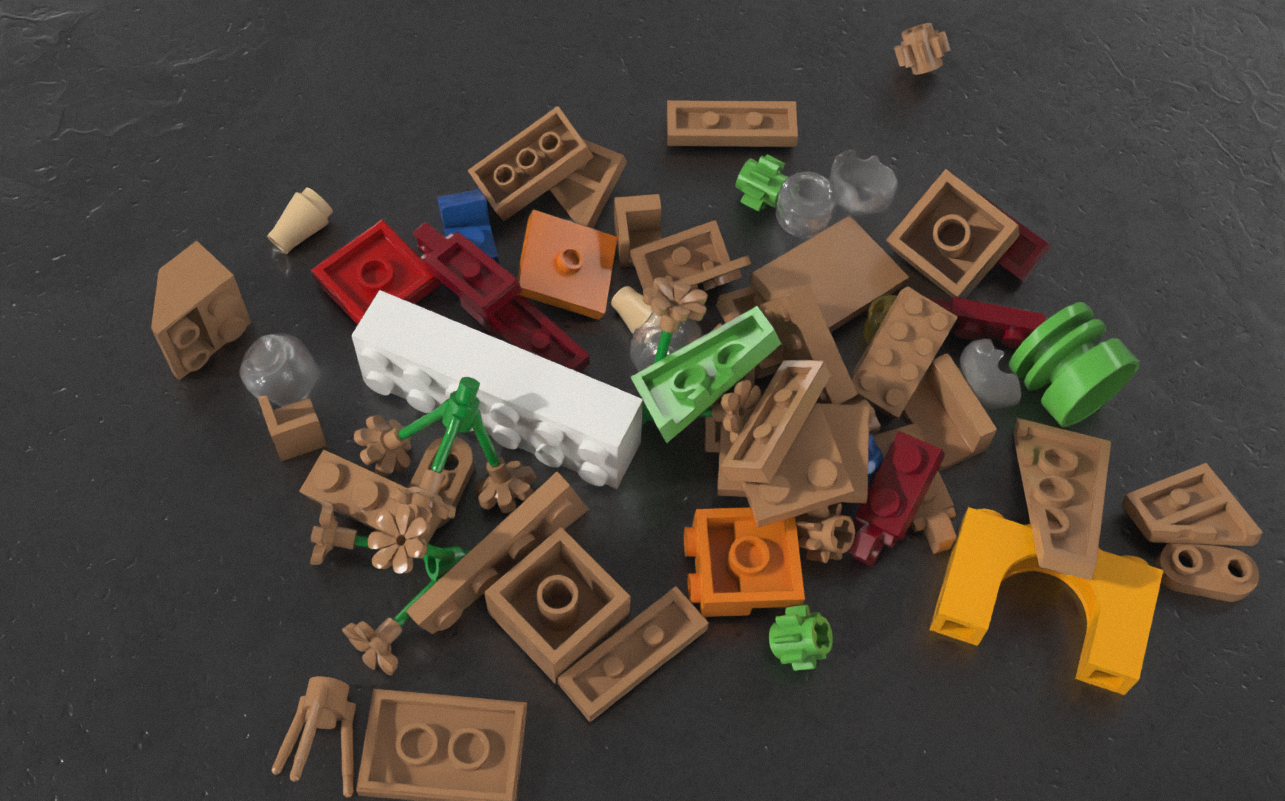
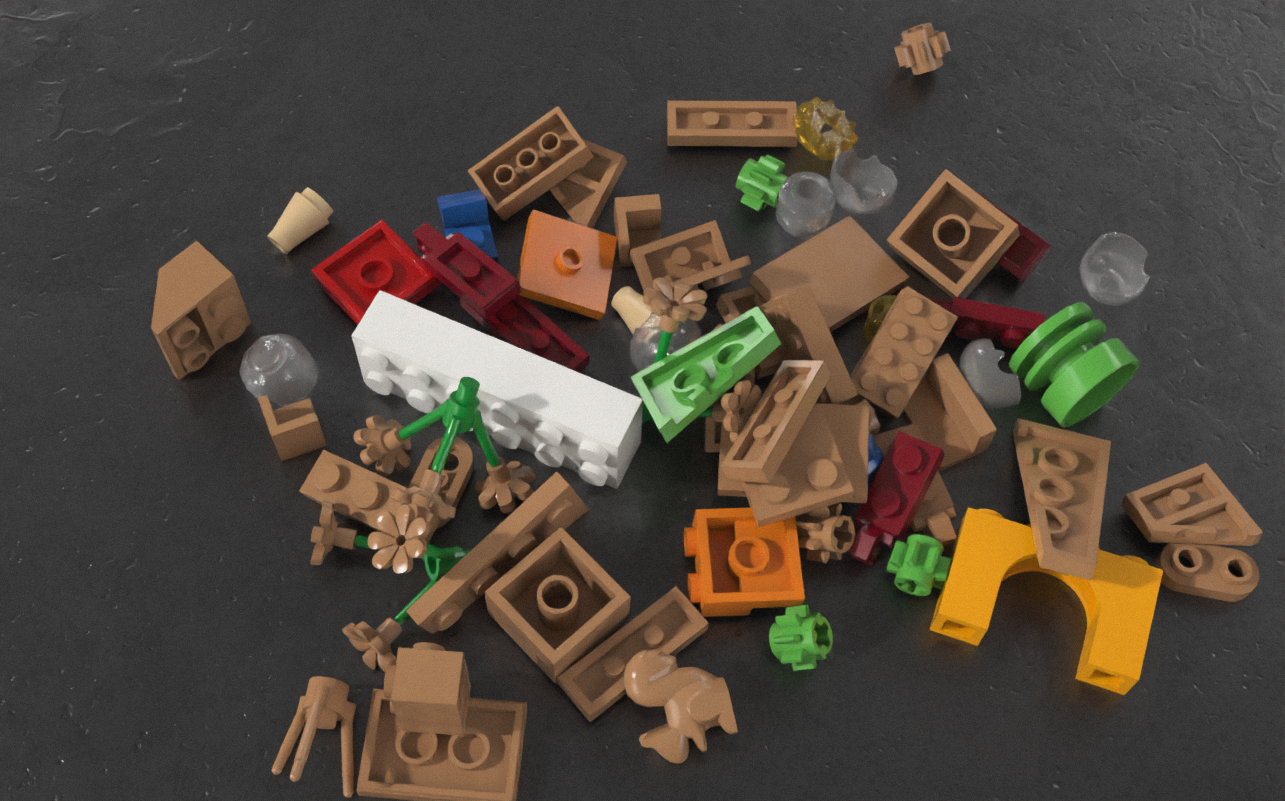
none -> medium nougat brick [384,642,471,736]
none -> medium nougat animal [624,649,738,764]
none -> clear yellow gear [793,96,859,161]
none -> bright green gear [886,534,952,596]
none -> clear hair [1079,231,1150,306]

